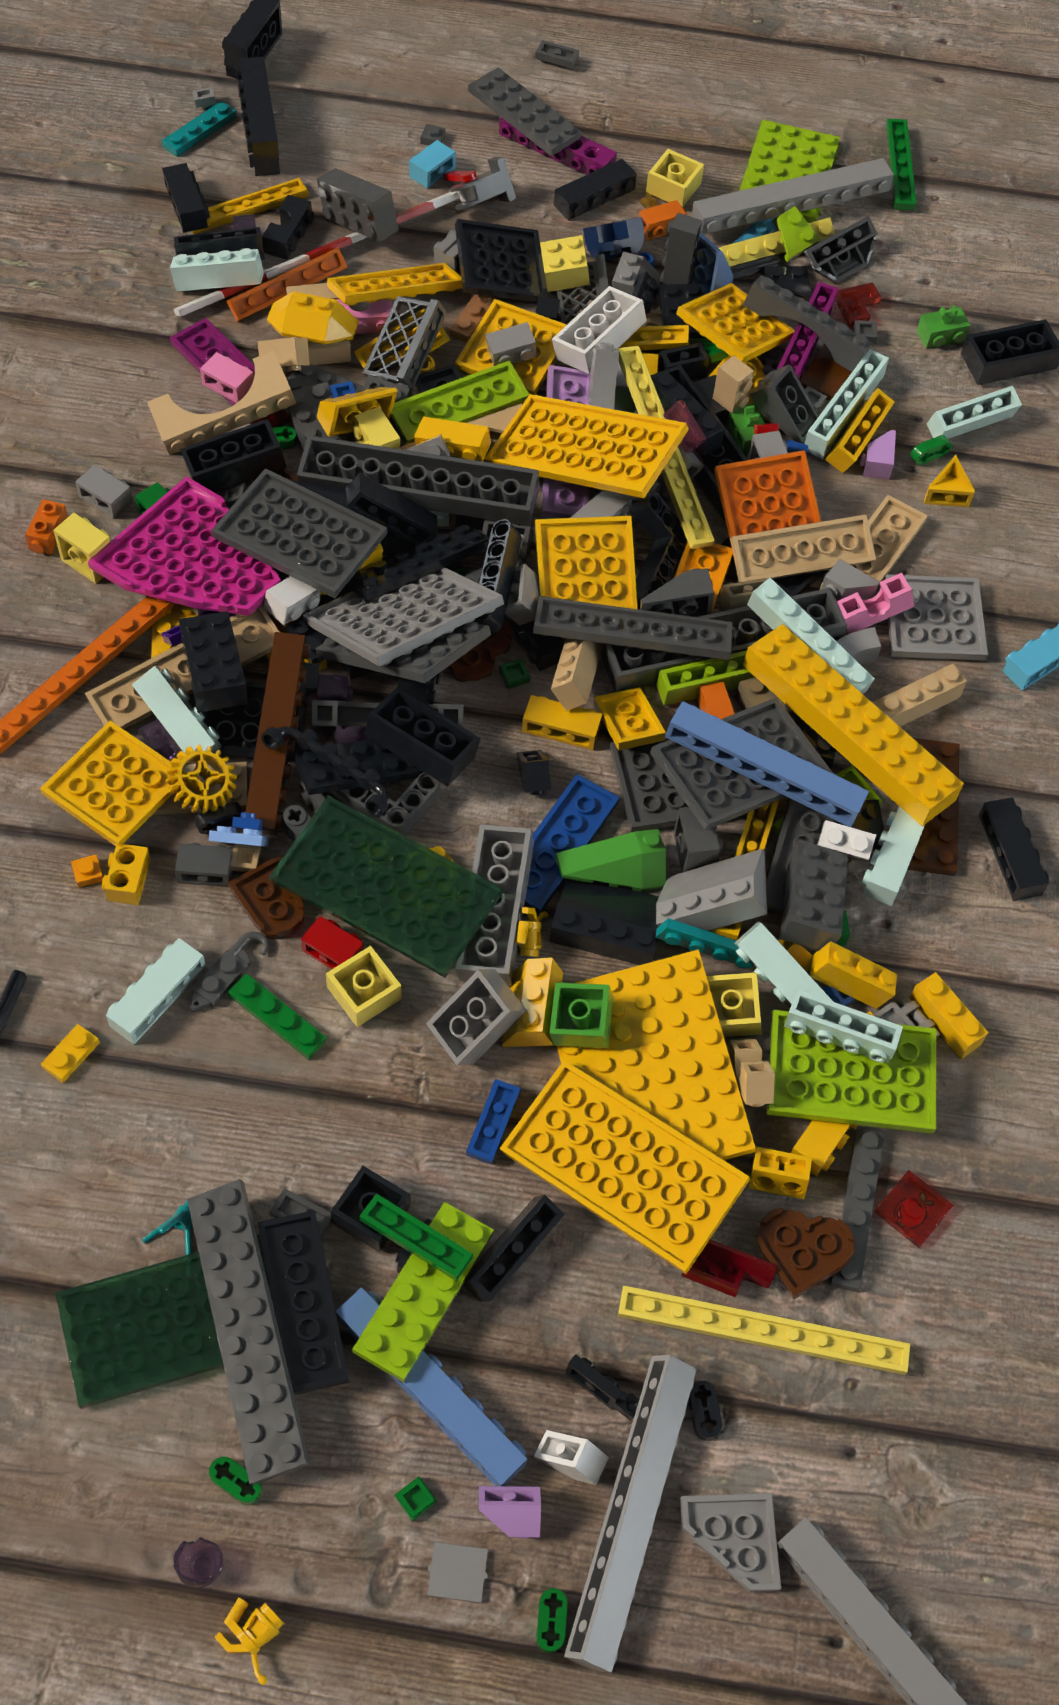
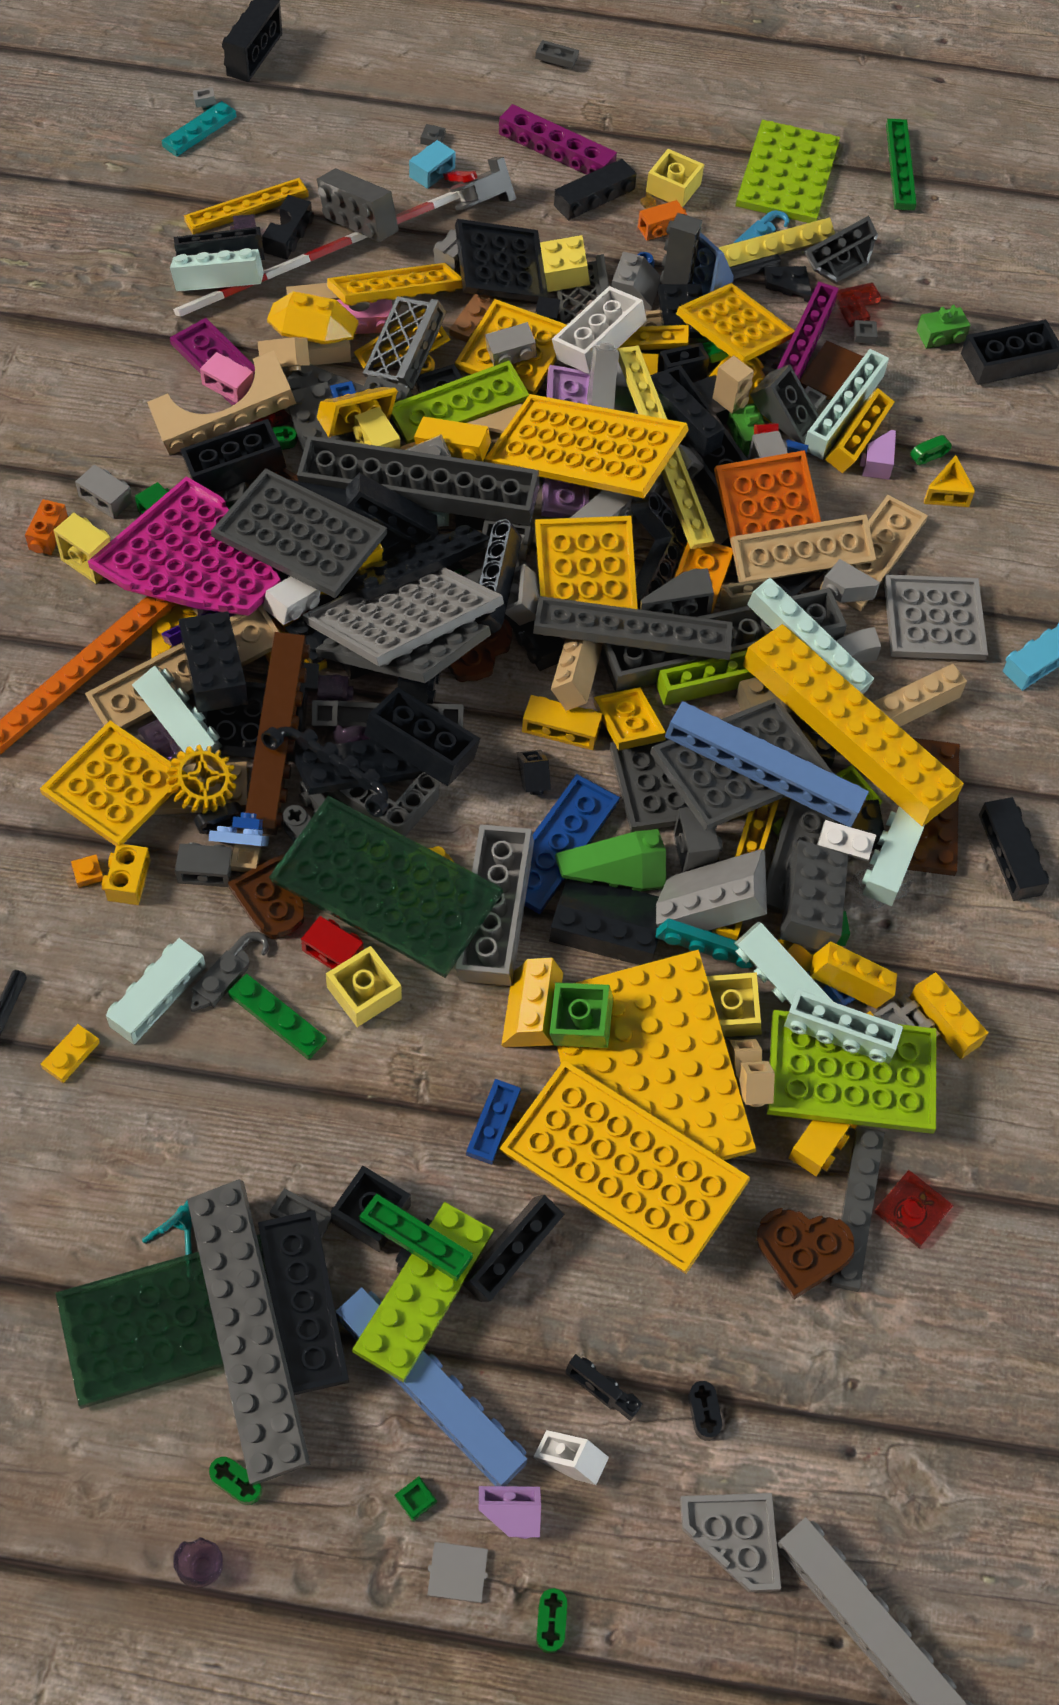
black brick [162,163,210,233] -> none
yellow piece [214,1597,284,1685] -> none
orange plate [226,247,348,321] -> none
black brick [236,57,280,176] -> none
light grey brick [426,969,527,1065] -> none
dark grey plate [468,67,582,156] -> none
green tile [499,659,531,689] -> none
yellow piece [515,907,548,957] -> none
light grey brick [564,1355,697,1673] -> none
dark blue brick [583,217,644,260] -> none
light yellow plate [617,1285,910,1375] -> none
black plate [632,271,659,315] -> none
clear pink plate [663,400,707,453] -> none
dark red bracket [681,1239,777,1297] -> none
light grey brick [691,158,894,234] -> none
orange brick [697,682,735,719] -> none
dark grey arch [743,275,873,372] -> none
yellow brick [749,1146,812,1200] -> none
lime wing [777,206,820,262] -> none
bright pink arch [836,573,915,634] -> none
light aqua brick [927,386,1022,439] -> none

